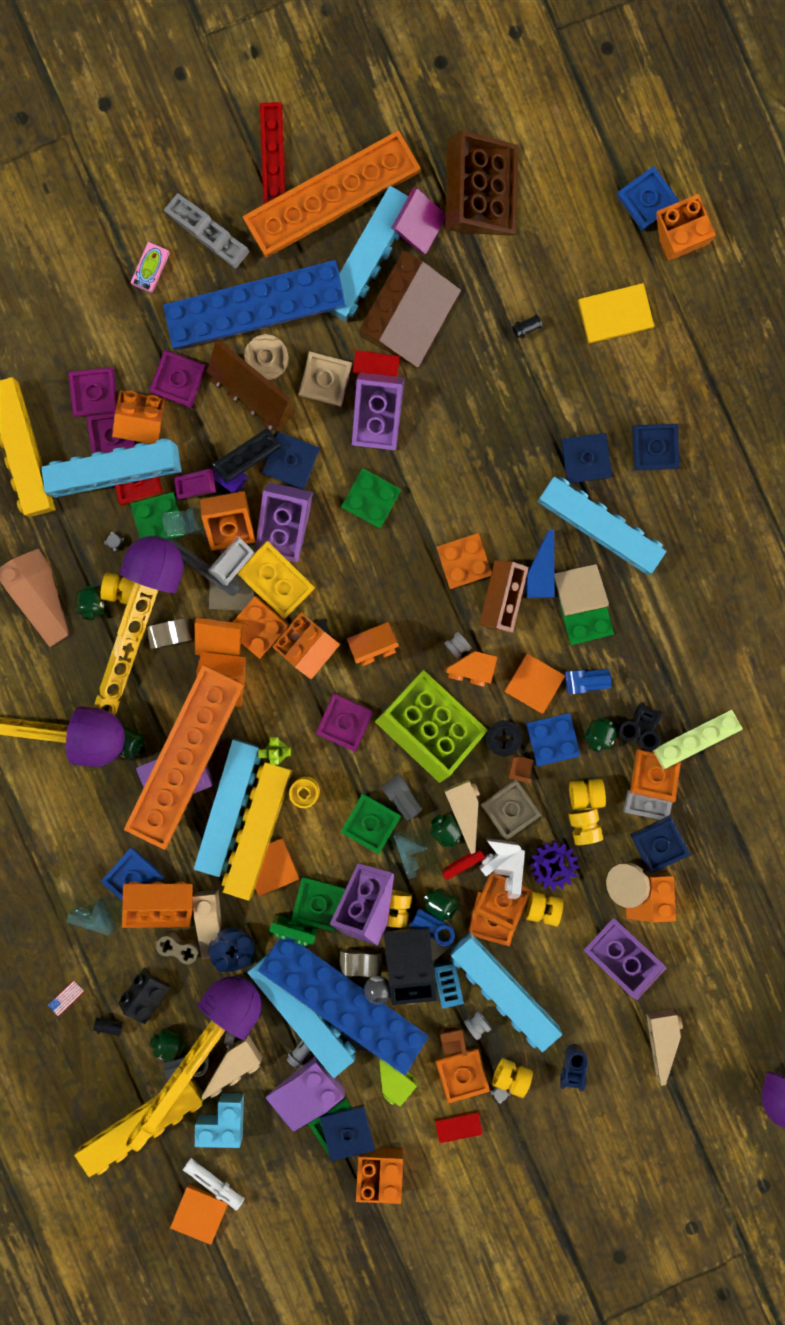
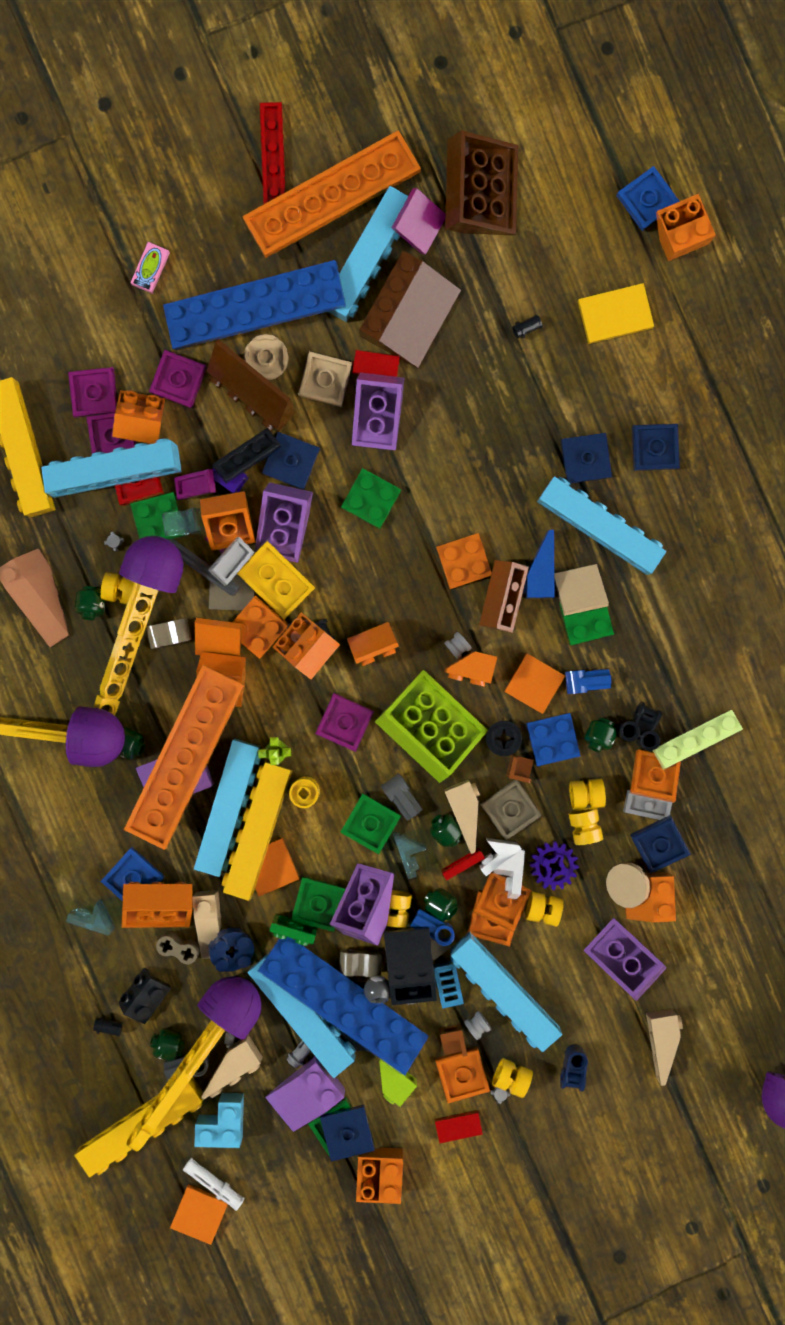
sticker [48,980,85,1017] -> none
light grey slope [164,193,250,269] -> none

